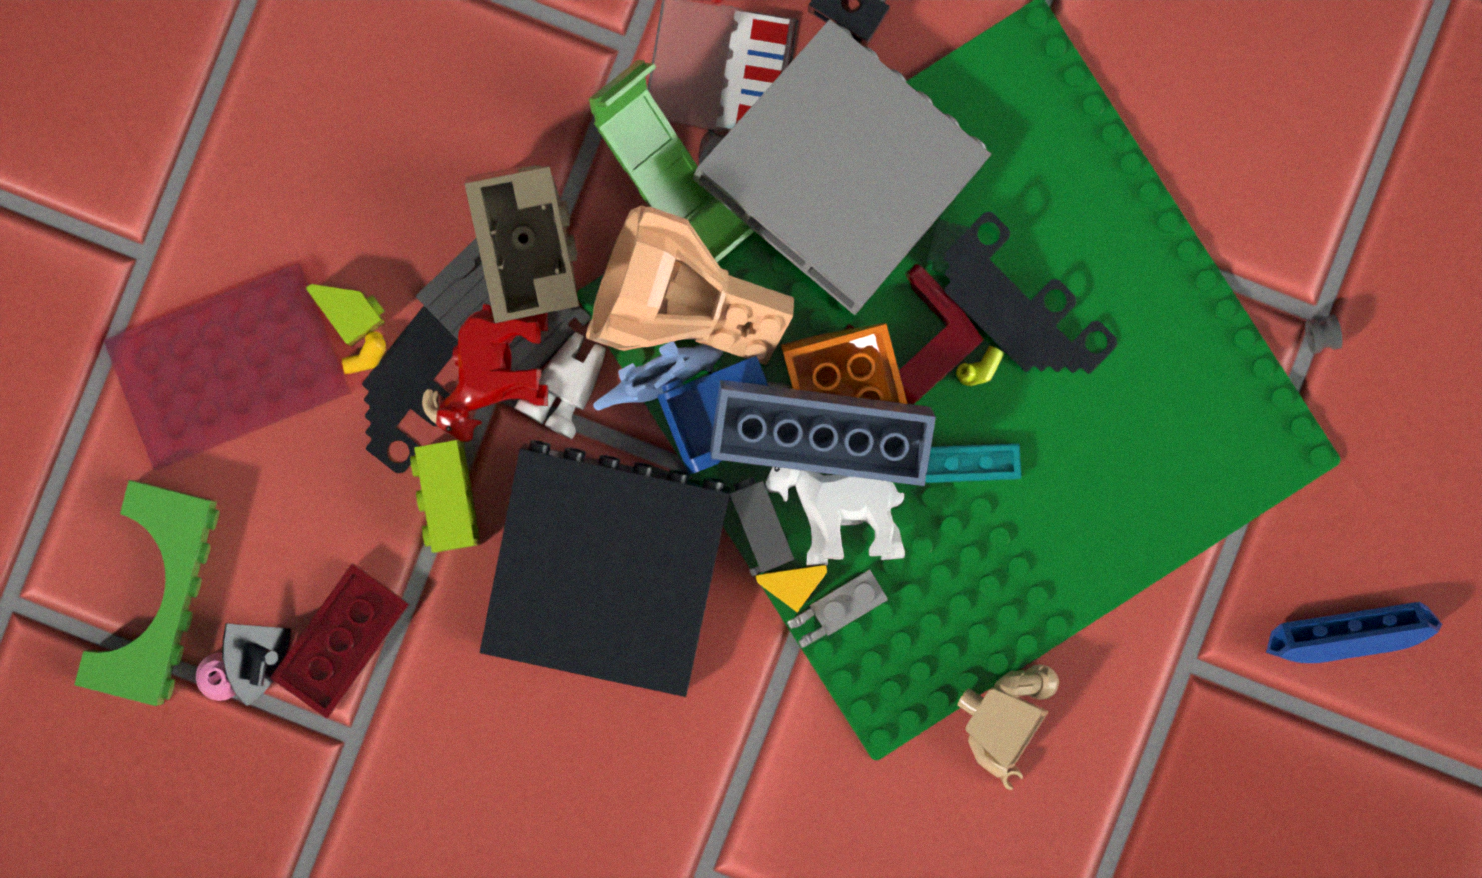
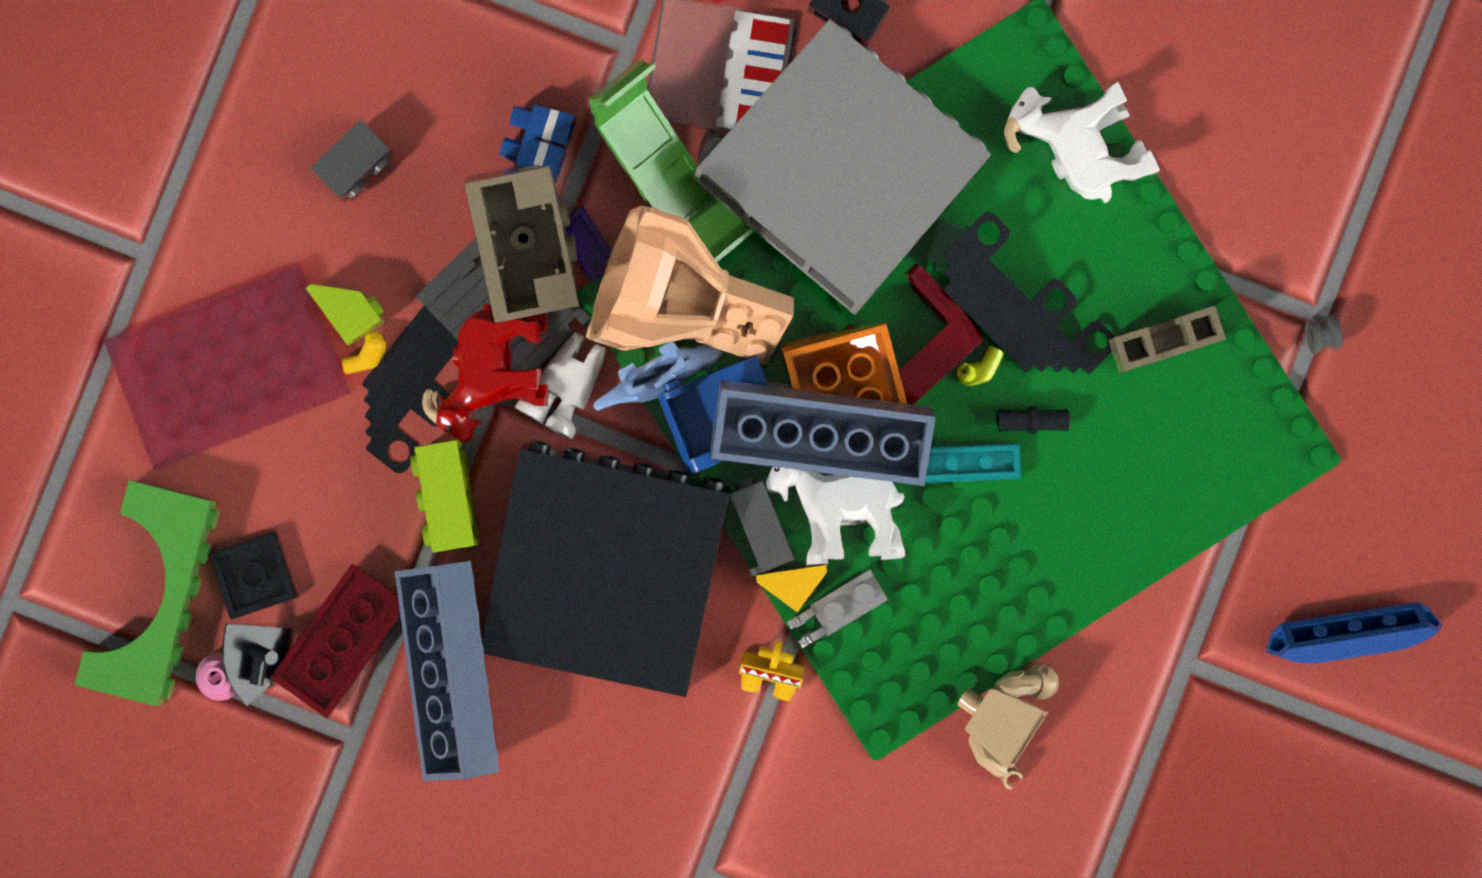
none -> black tile [209,531,299,620]
none -> dark grey brick [310,119,394,202]
none -> sand blue brick [395,561,499,781]
none -> blue hips [499,105,577,183]
none -> dark purple tile [566,206,611,283]
none -> yellow hips [739,640,805,701]
none -> black pin [996,406,1070,434]
none -> white animal [1003,82,1160,203]
none -> dark tan arch [1108,306,1226,373]

